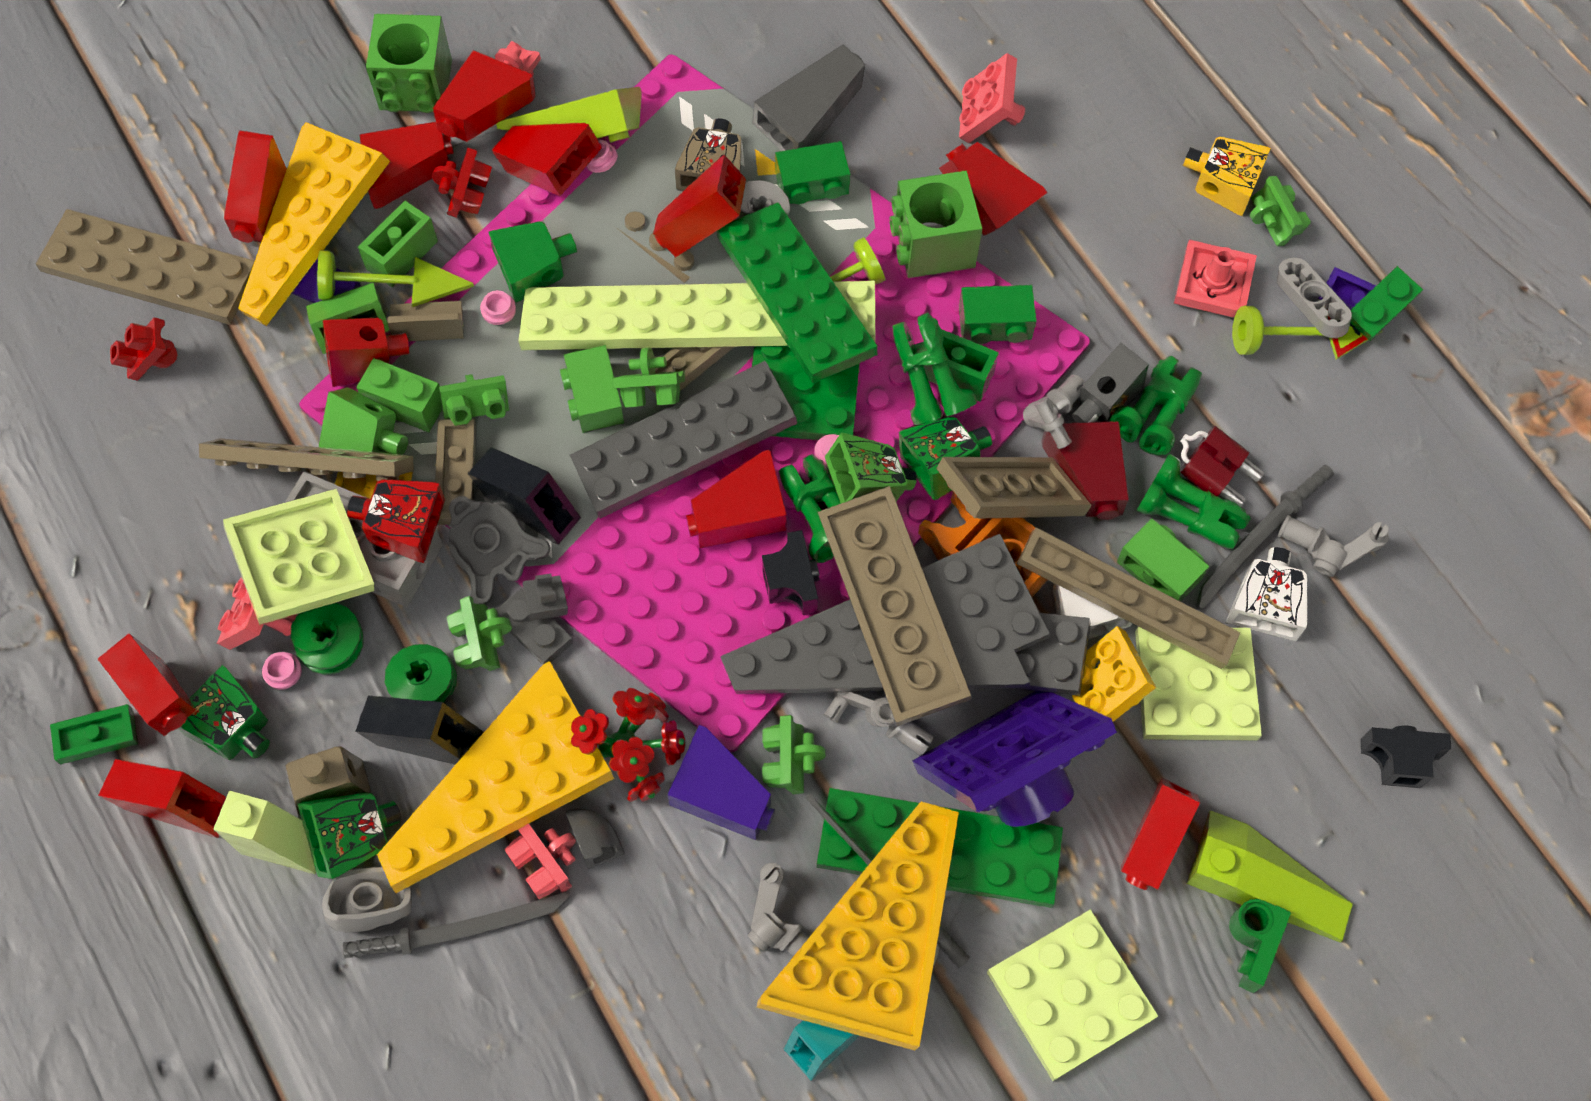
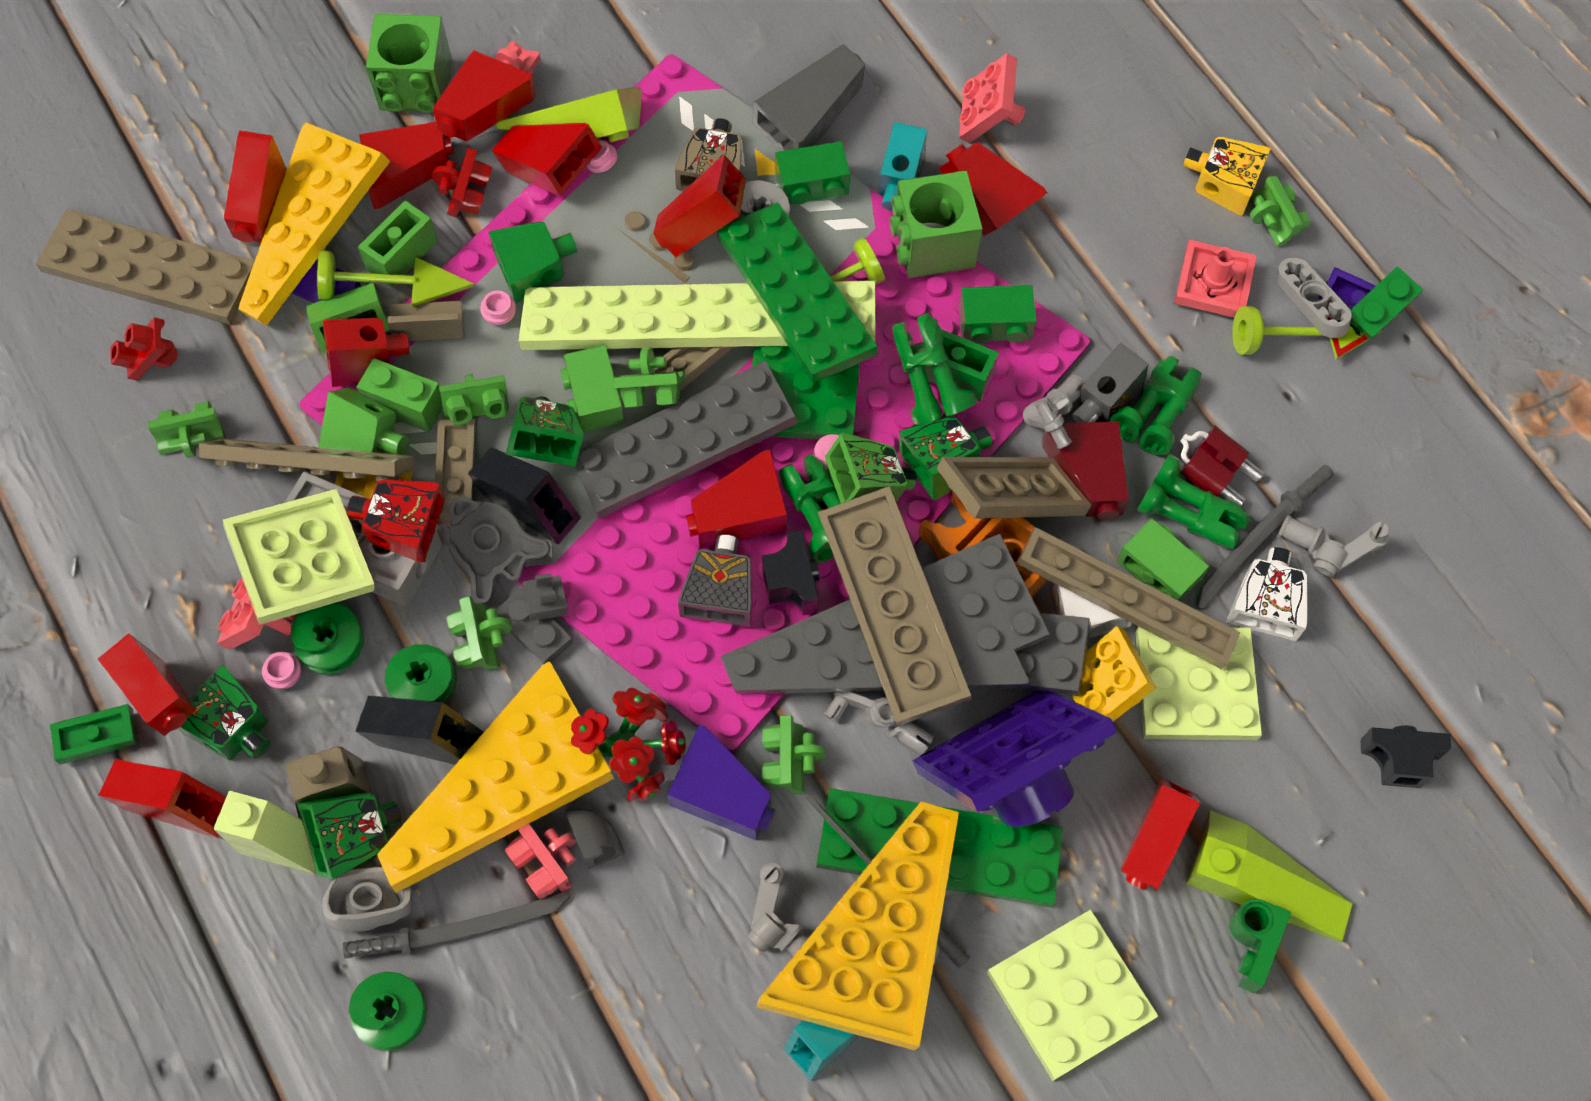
none -> bright green hips [148,402,226,458]
none -> green piece [348,971,427,1051]
none -> green torso [506,396,584,467]
none -> torso [678,535,751,627]
none -> teal torso [880,122,927,212]

